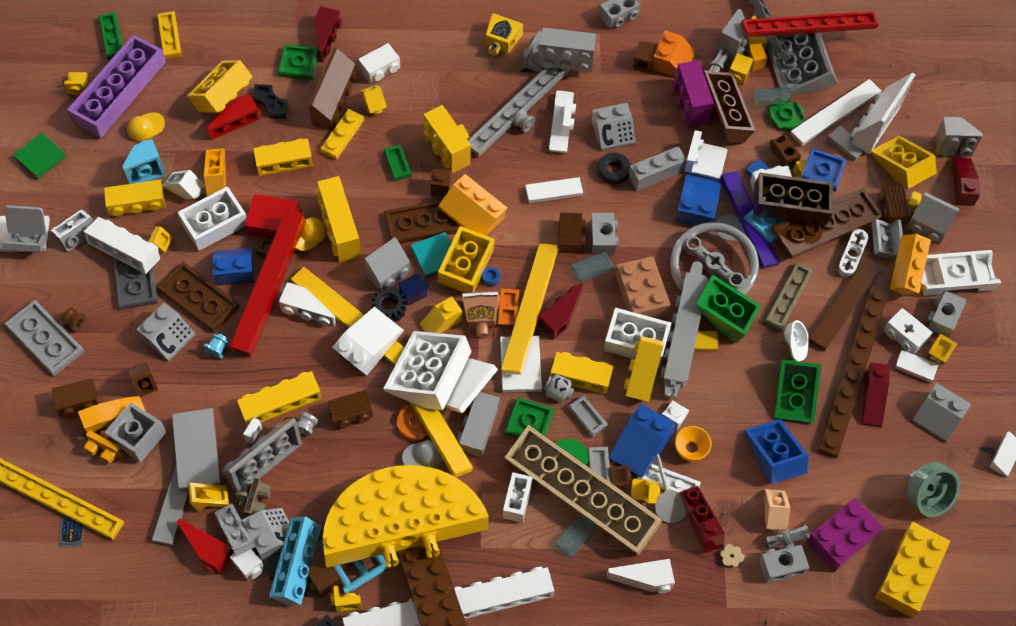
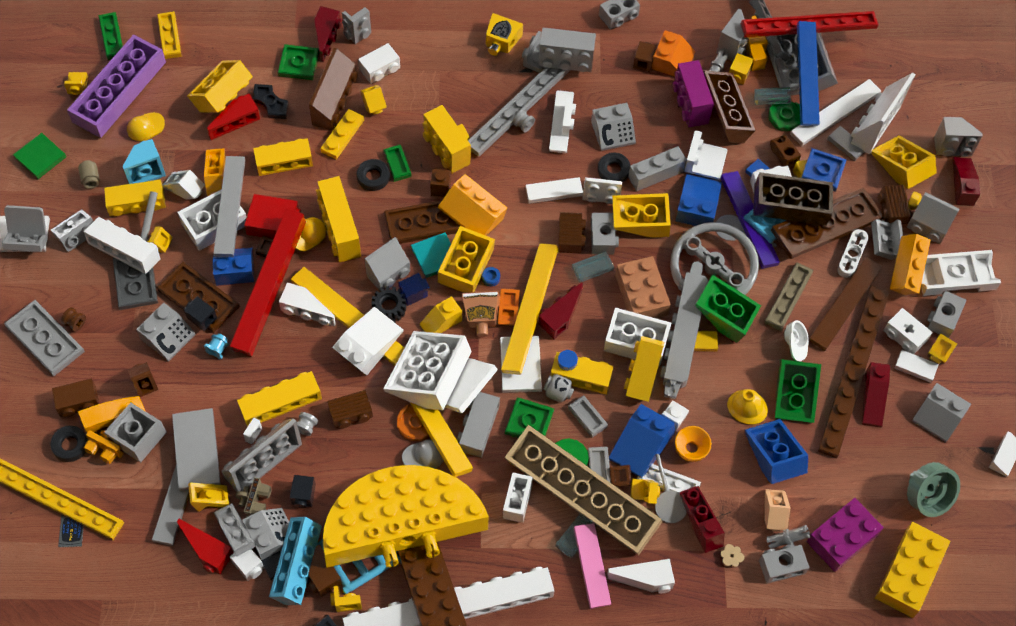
none -> black tyre [50,426,88,462]
none -> dark tan brick [78,160,100,189]
none -> light grey bar [140,191,158,242]
none -> black brick [184,296,217,331]
none -> light grey tile [214,156,245,257]
none -> black brick [290,475,316,508]
none -> light grey bracket [342,7,371,44]
none -> black tyre [357,159,390,191]
none -> blue tile [558,350,578,371]
none -> bright pink tile [573,523,611,609]
none -> white bracket [582,177,622,204]
none -> yellow slope [612,193,671,237]
none -> yellow hat [727,389,768,425]
none -> blue tile [797,21,820,126]

